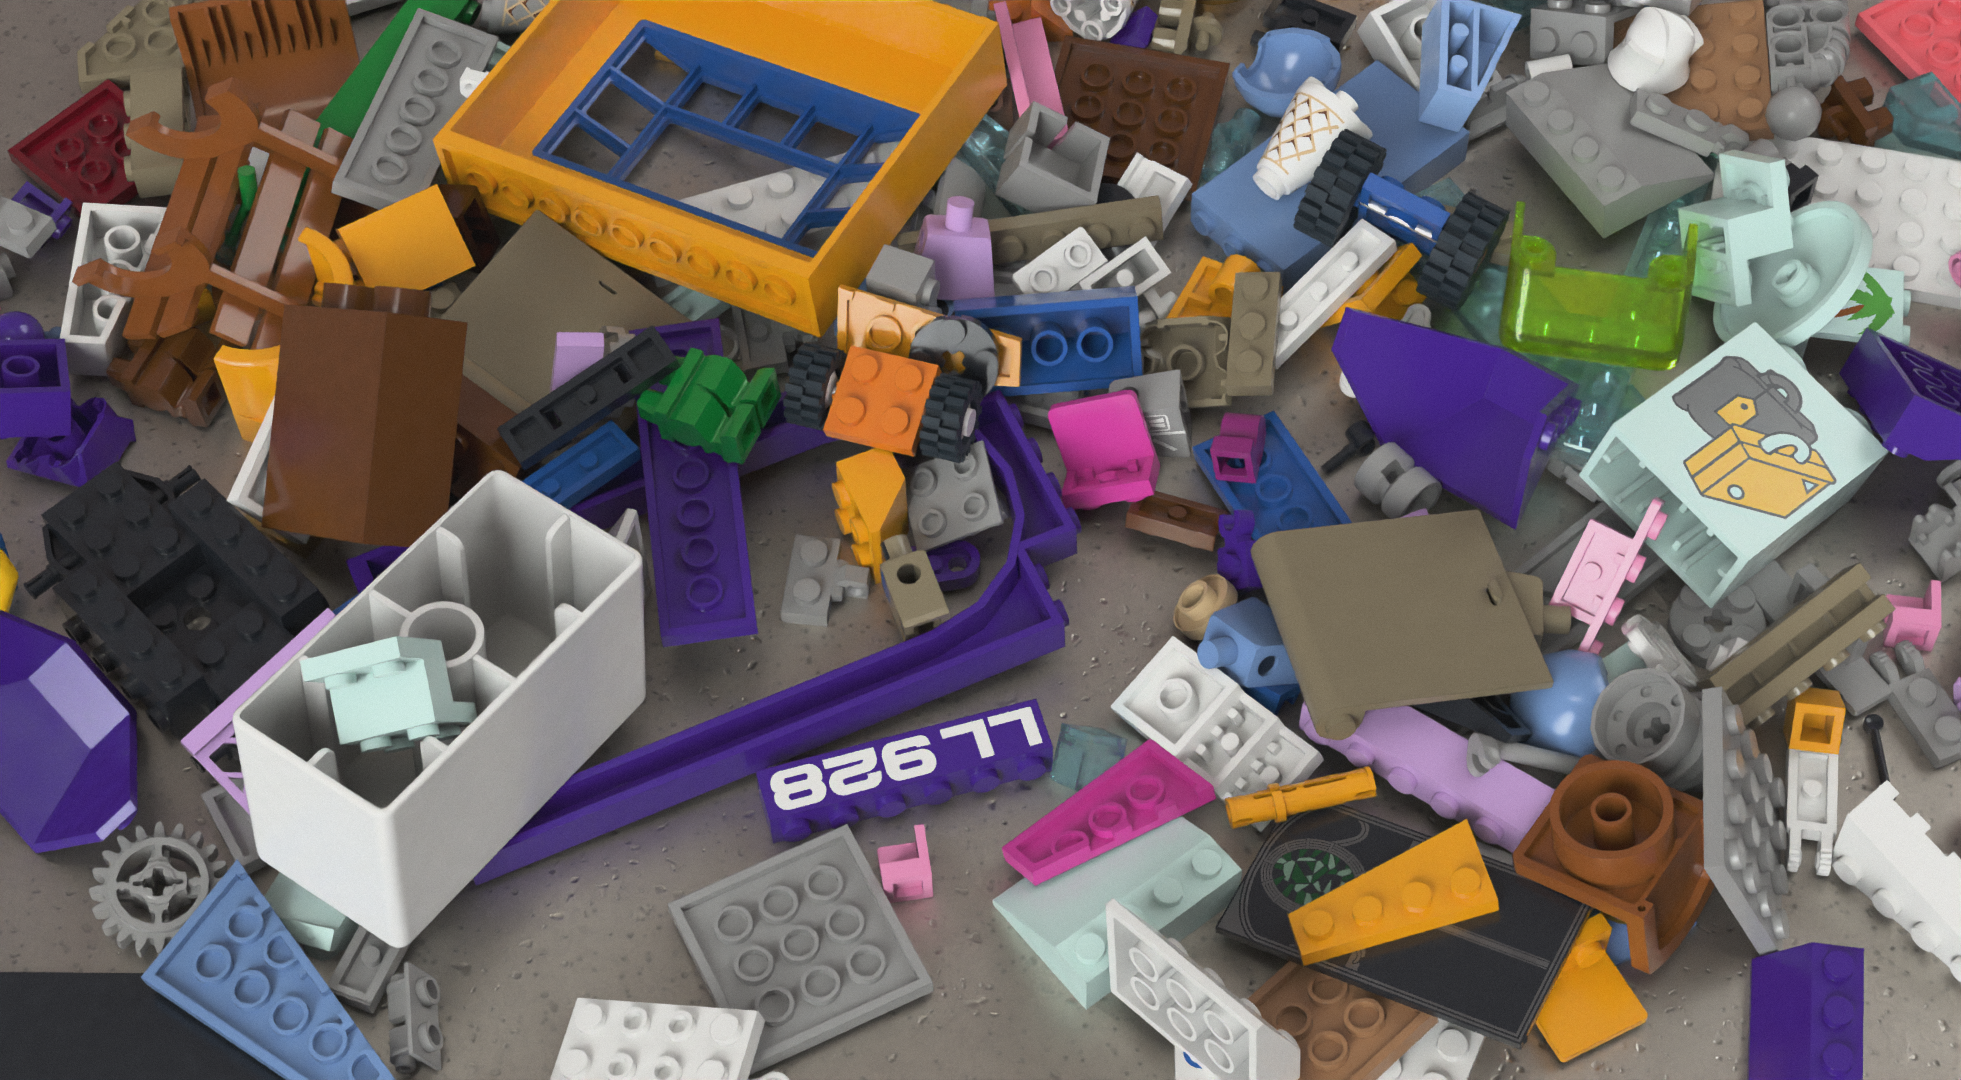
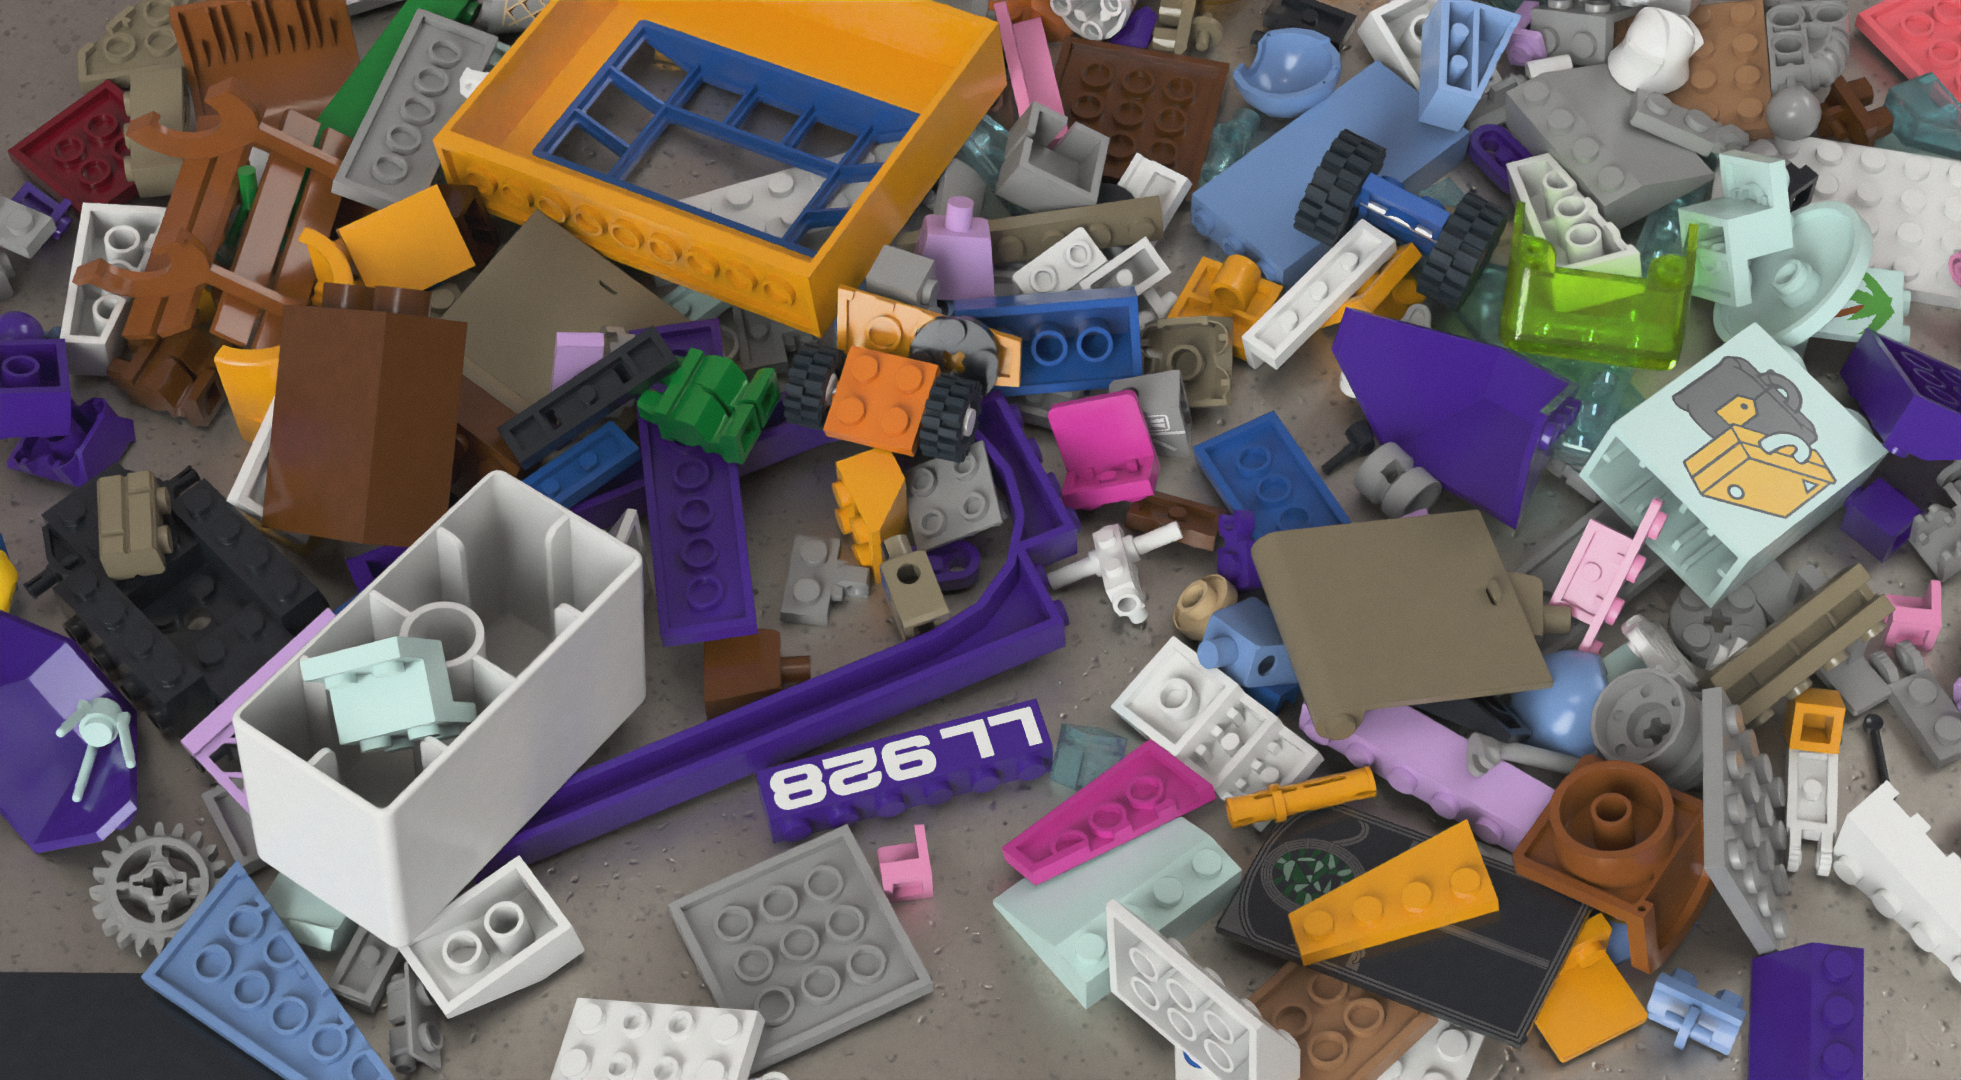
magenta leg [1210,412,1266,484] -> none
dark tan plate [1225,272,1282,396] -> none
white cone [1253,76,1373,200] -> none
none -> light aqua plant [56,698,136,802]
none -> dark tan brick [97,470,173,581]
none -> white slope [398,855,585,1019]
none -> reddish brown torso [704,628,811,721]
none -> white piece [1047,521,1183,624]
none -> dark purple plate [1468,124,1533,194]
none -> lavender bracket [1505,0,1548,67]
none -> white wedge [1506,152,1644,315]
none -> medium blue hips [1645,967,1747,1056]
none -> dark purple brick [1840,477,1923,563]

